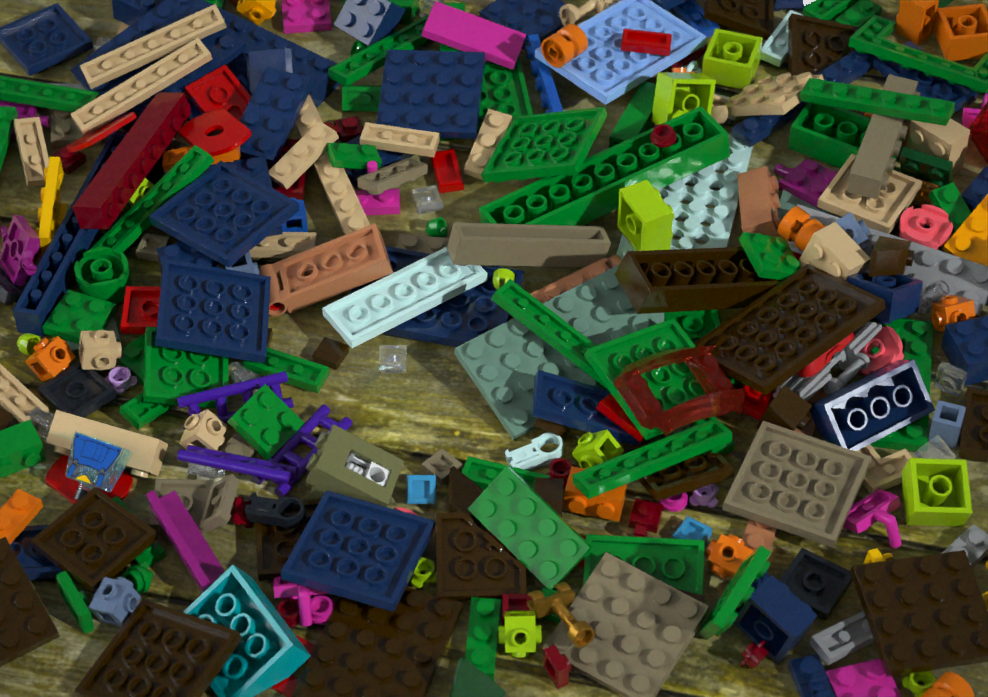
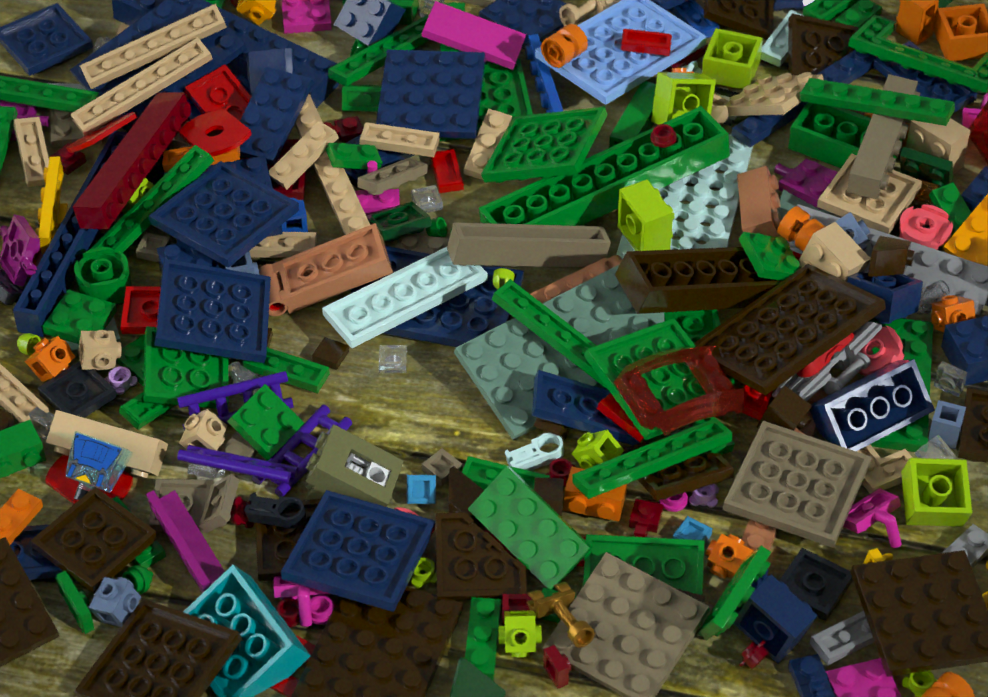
none -> dark green plate [366,202,432,241]

